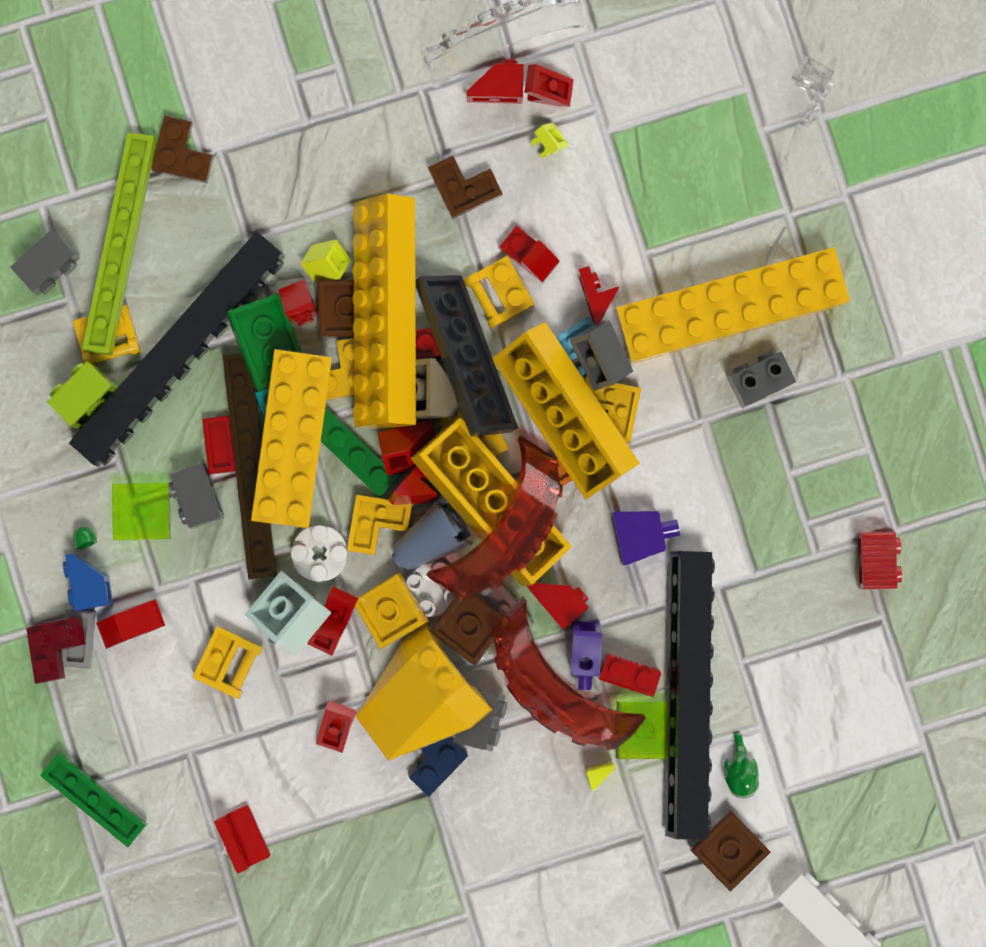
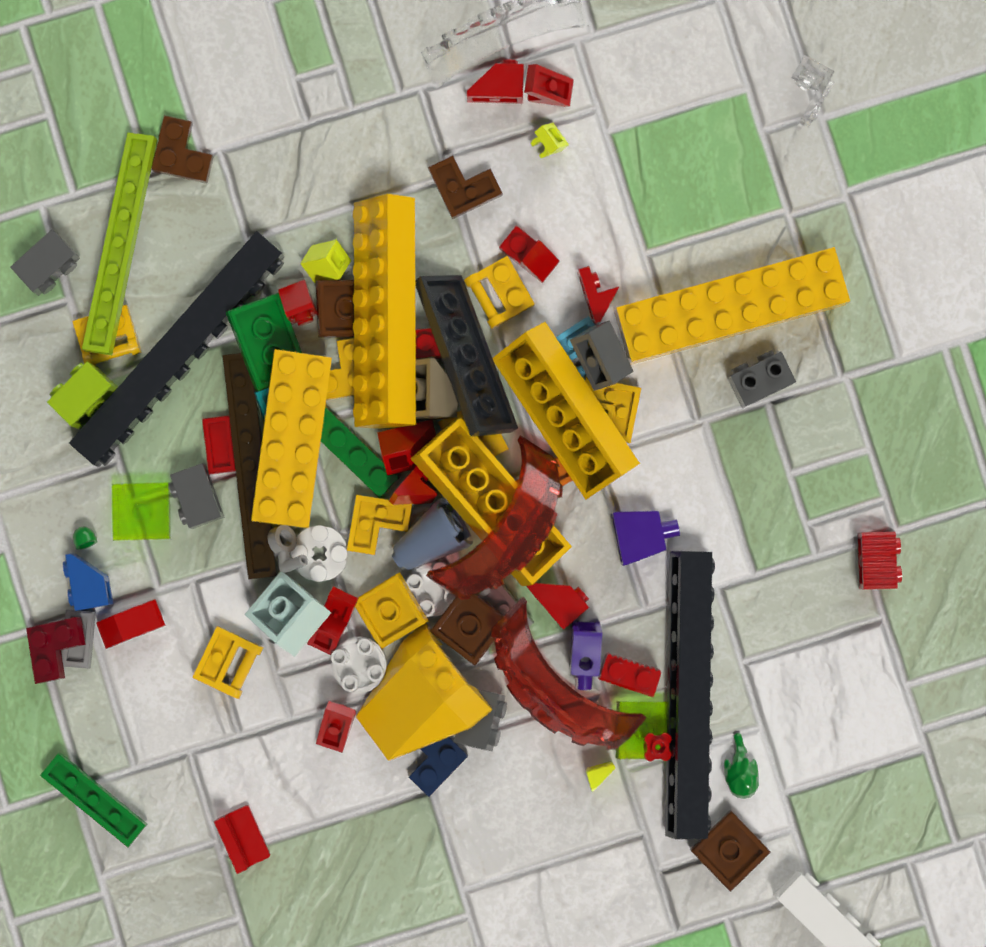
none -> light grey plate [268,525,308,573]
none -> white dish [331,637,387,693]
none -> red plate [644,733,672,762]

